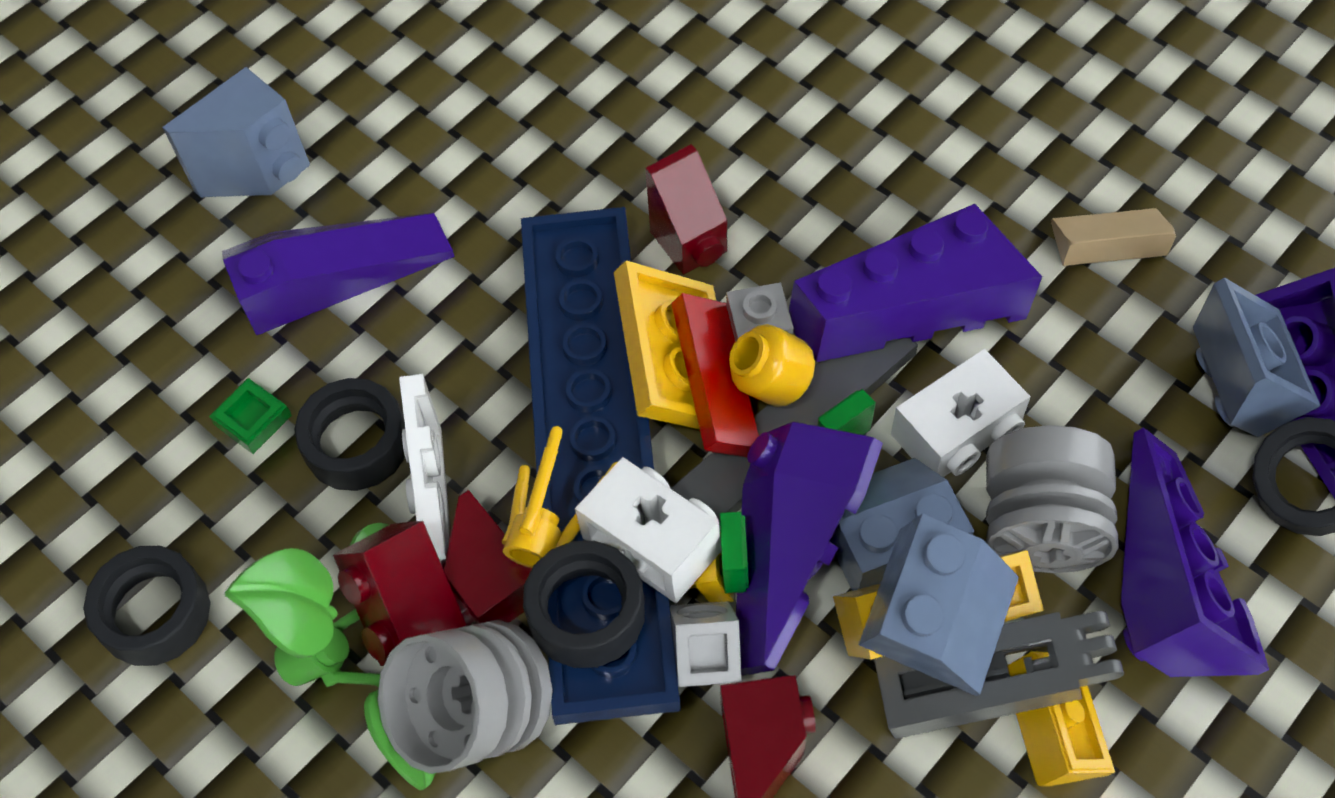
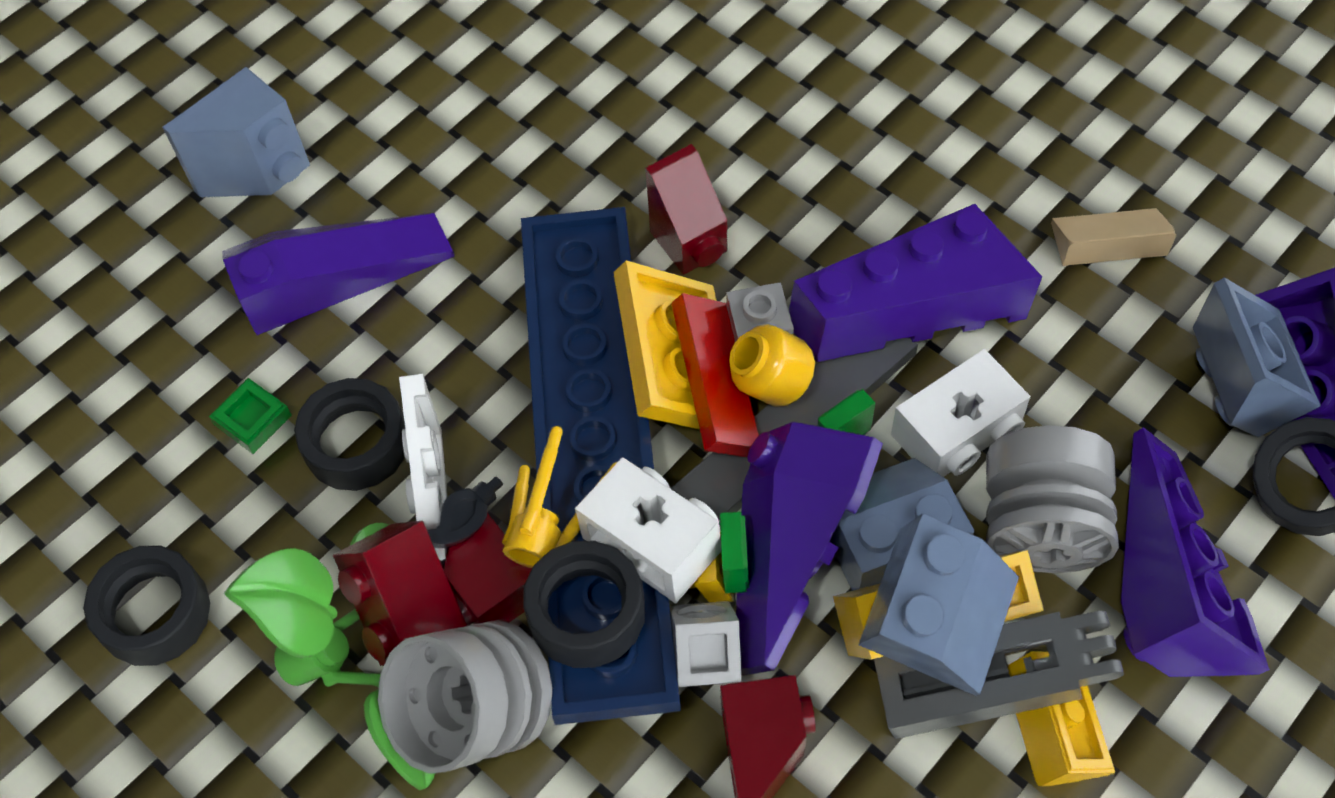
none -> black piece [427,476,503,549]

